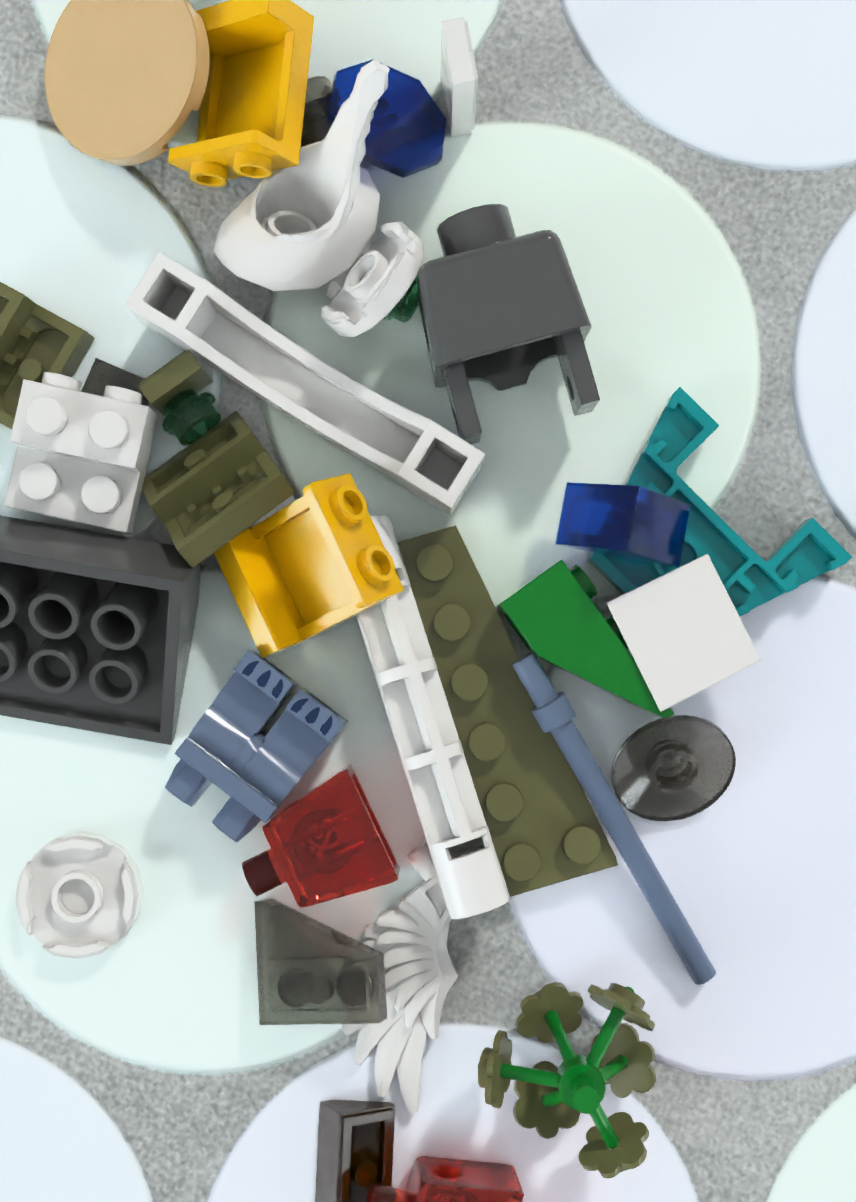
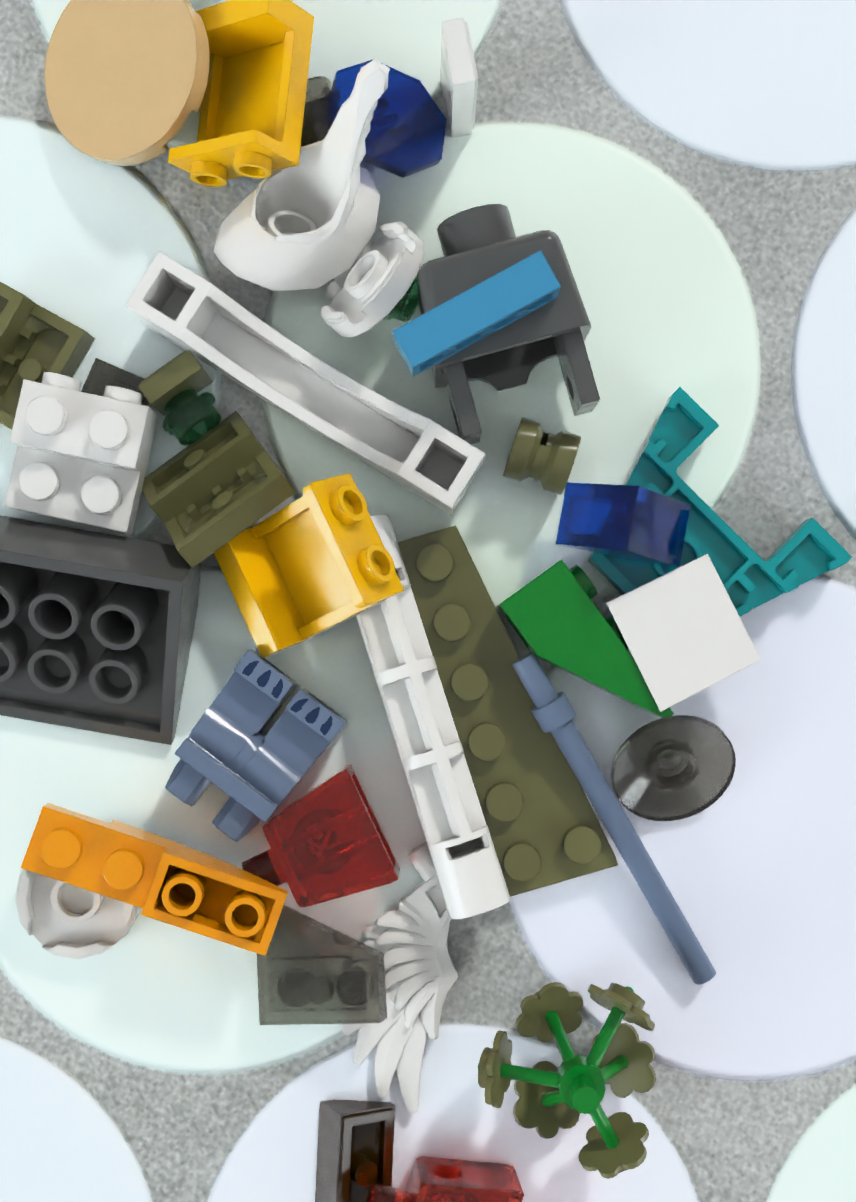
none -> light orange slope [20,803,288,956]
none -> dark azure piece [392,250,561,377]
none -> olive wheel [503,417,581,495]

